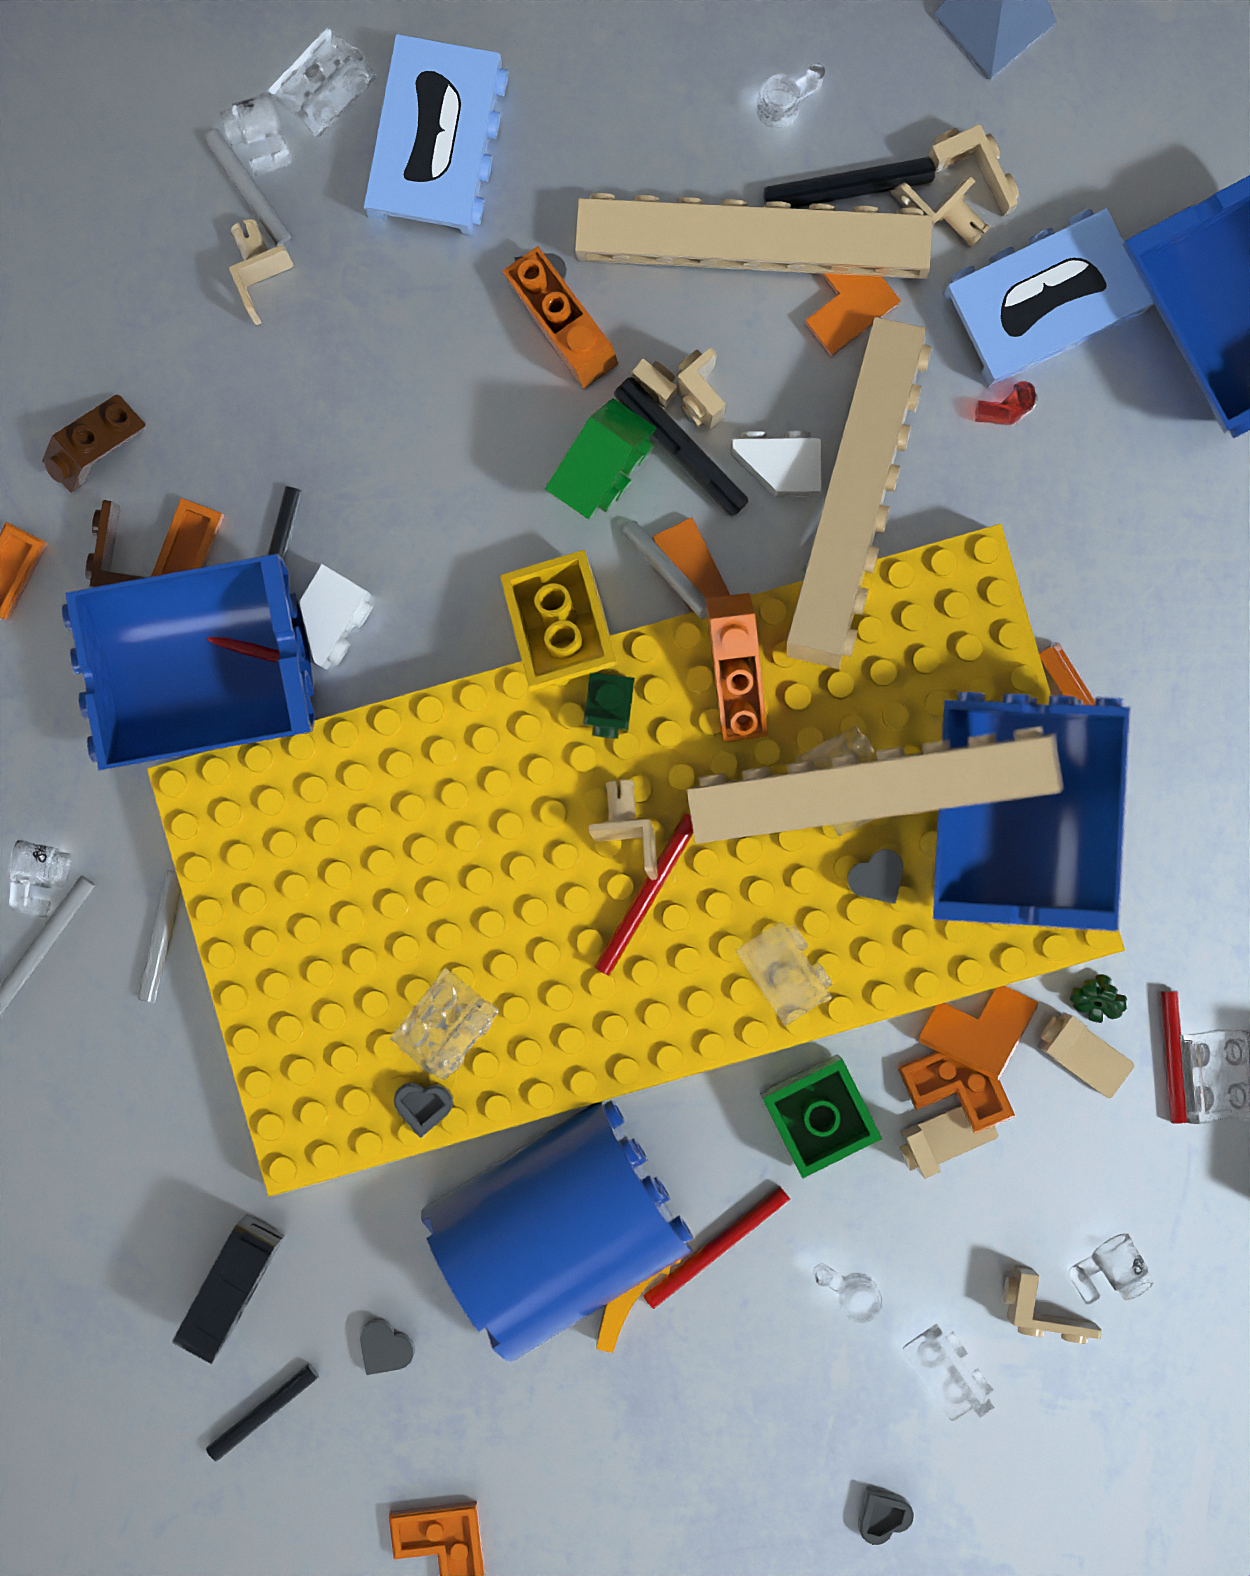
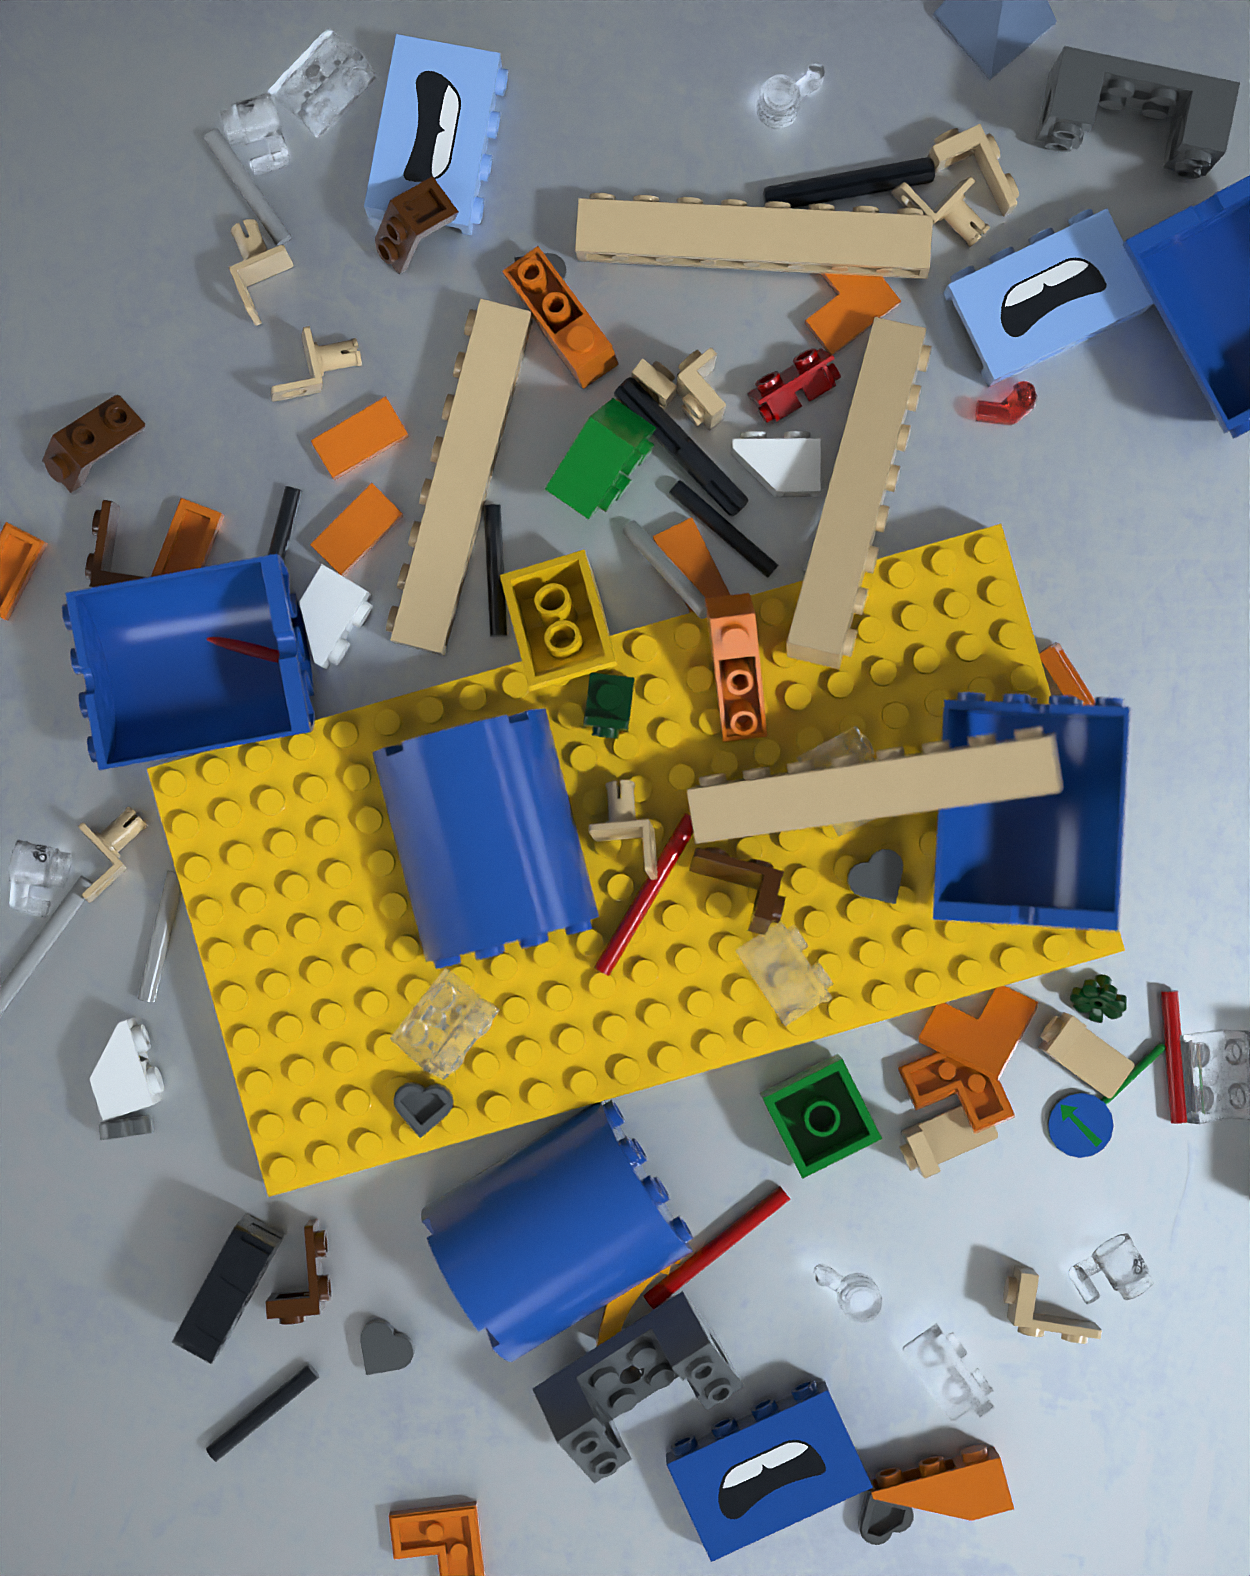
none -> tan bracket [78,806,148,903]
none -> white slope [89,1017,164,1121]
none -> dark grey tile [99,1115,154,1140]
none -> reddish brown bracket [265,1220,332,1325]
none -> tan bracket [270,326,362,402]
none -> orange tile [310,396,410,480]
none -> orange tile [310,483,404,576]
none -> blue cylinder [372,708,599,969]
none -> reddish brown bracket [375,176,459,274]
none -> tan brick [386,298,533,656]
none -> black bar [483,504,507,637]
none -> dark grey plate [532,1291,744,1484]
none -> blue panel [666,1380,873,1562]
none -> black bar [669,480,779,578]
none -> reddish brown bracket [689,847,786,935]
none -> red hinge [747,348,841,423]
none -> orange slope [870,1444,1014,1521]
none -> dark grey plate [1035,46,1240,179]
none -> blue piece [1047,1043,1165,1158]

